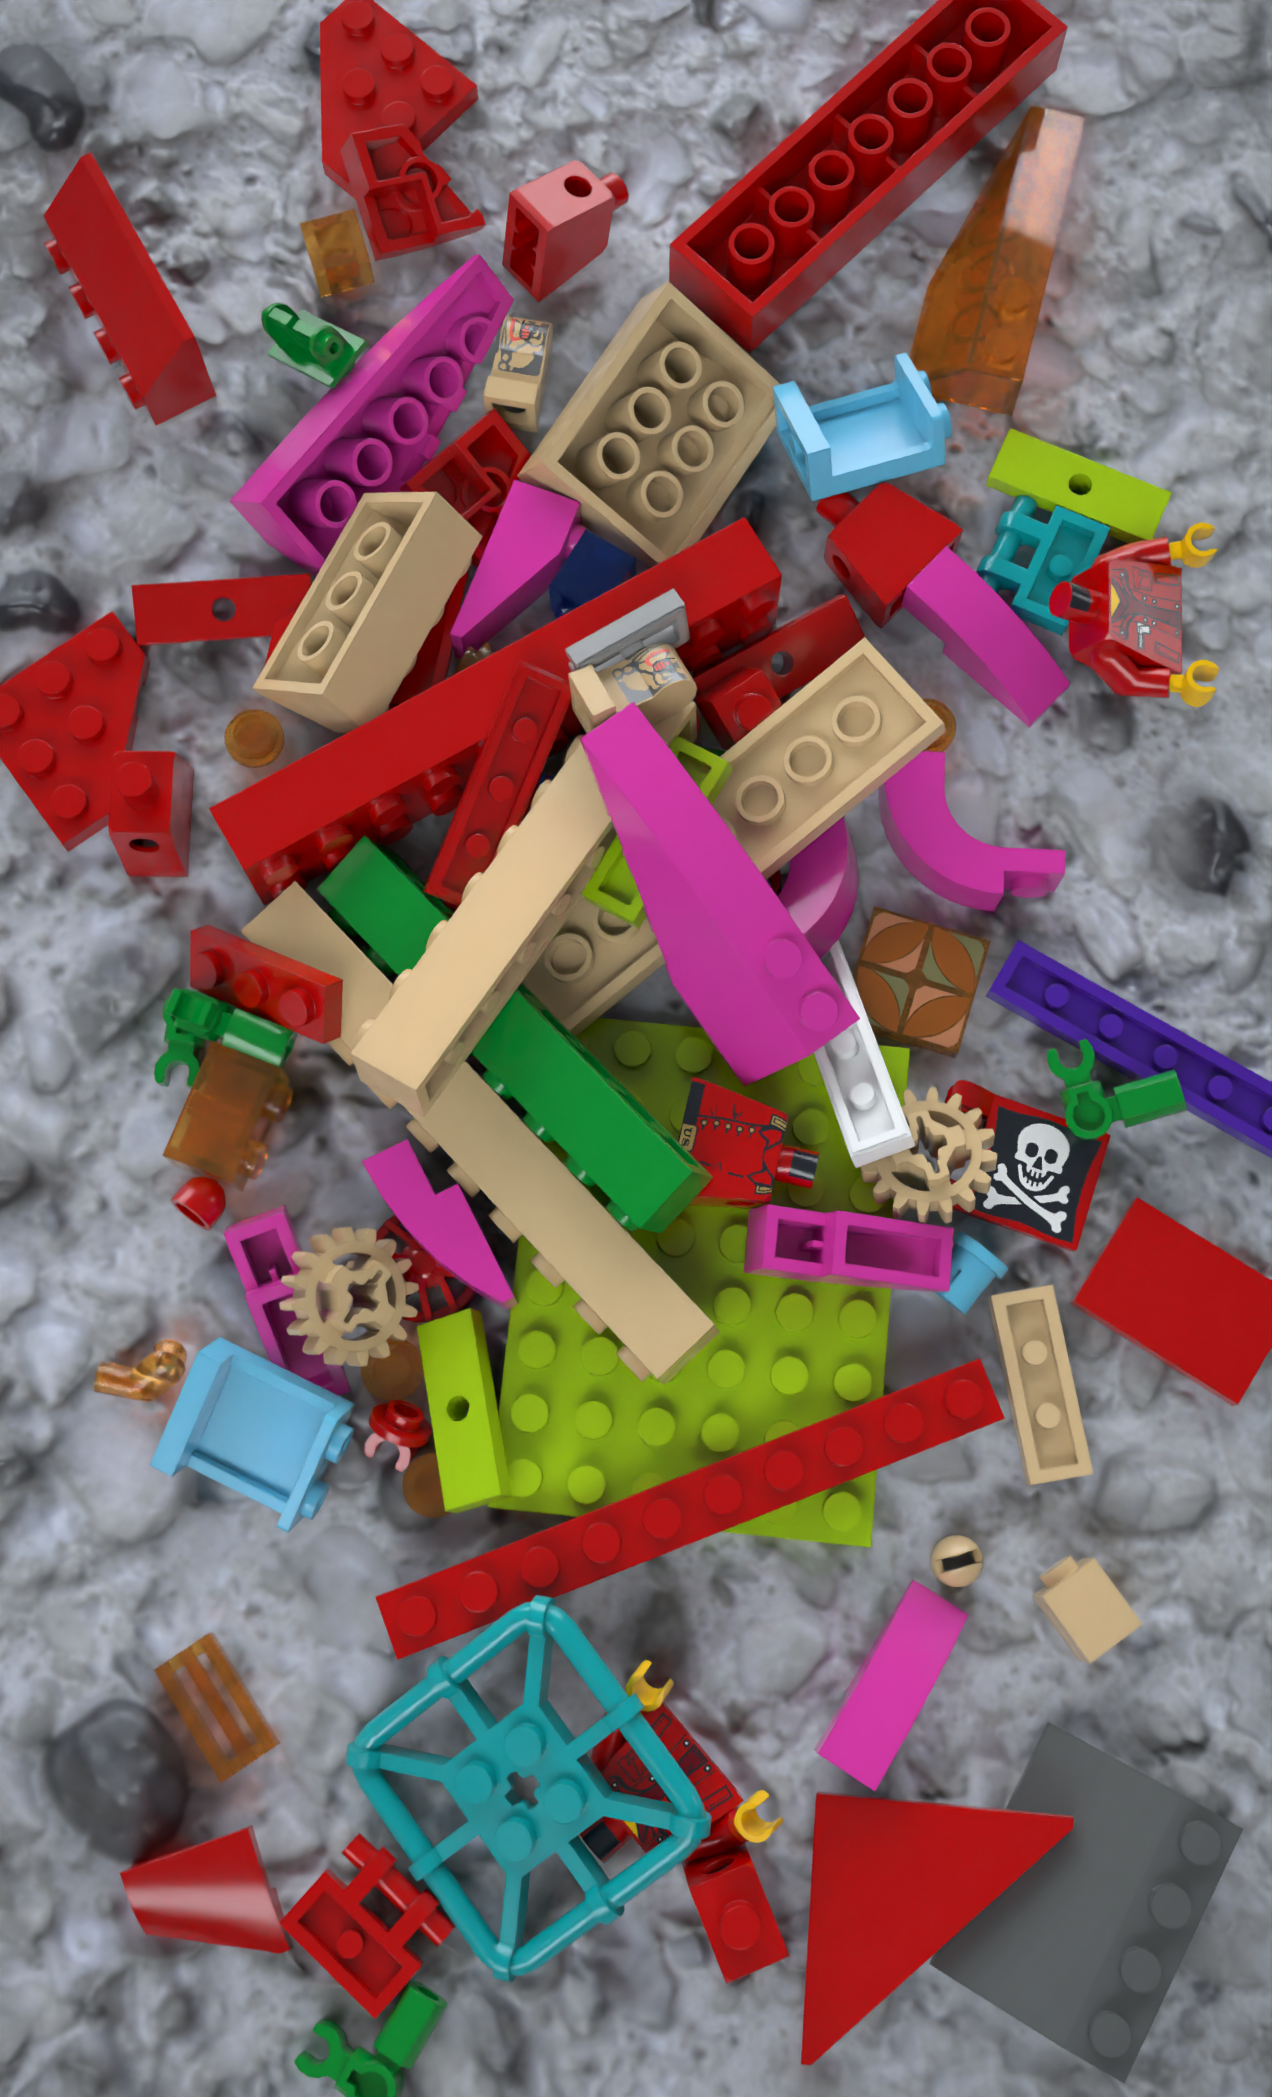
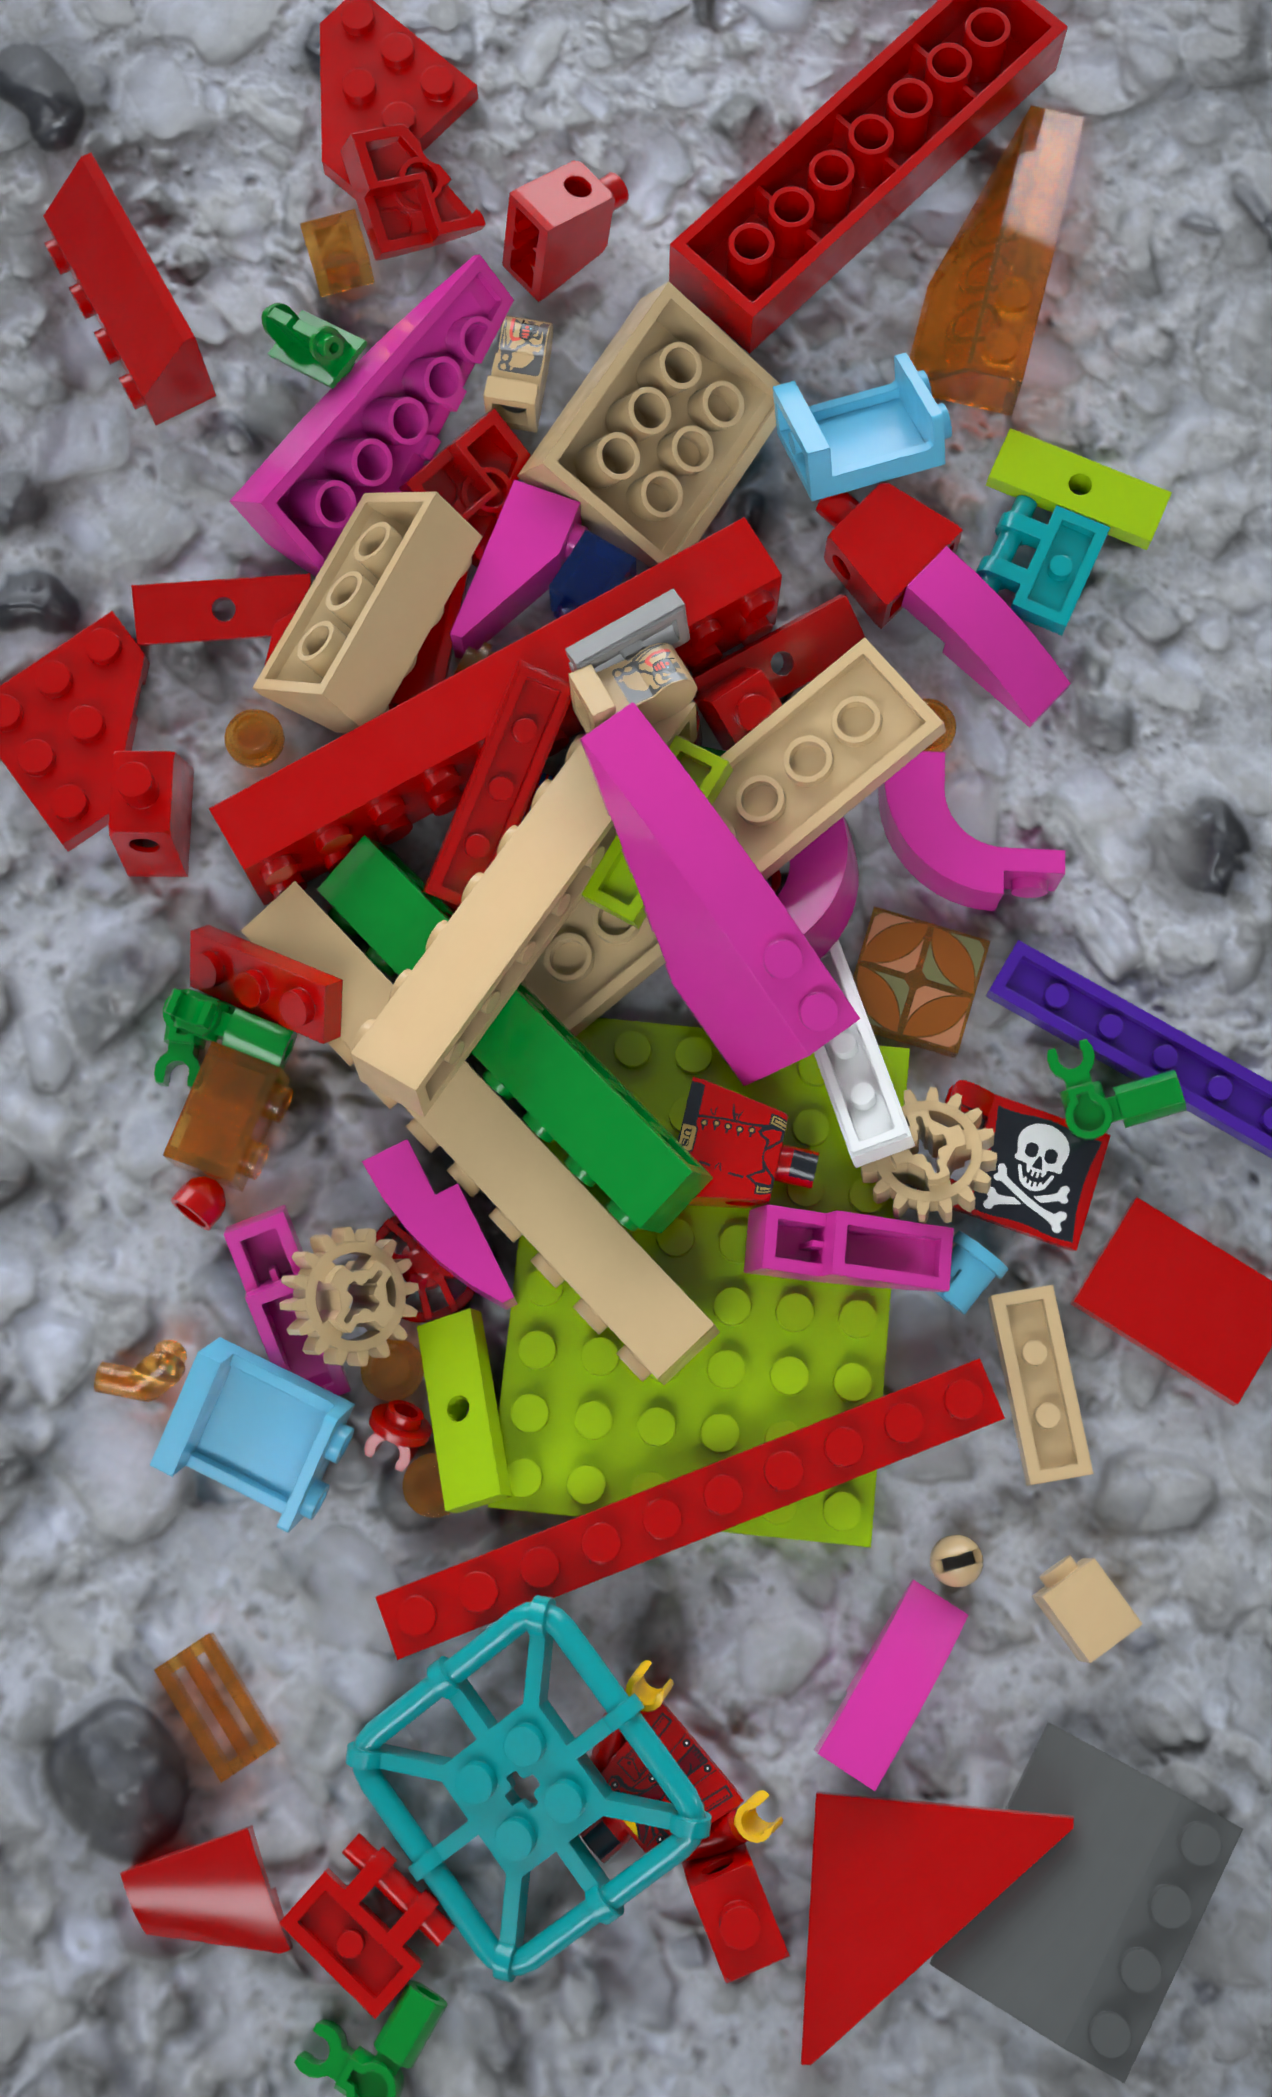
red torso [1049,522,1219,707] -> none

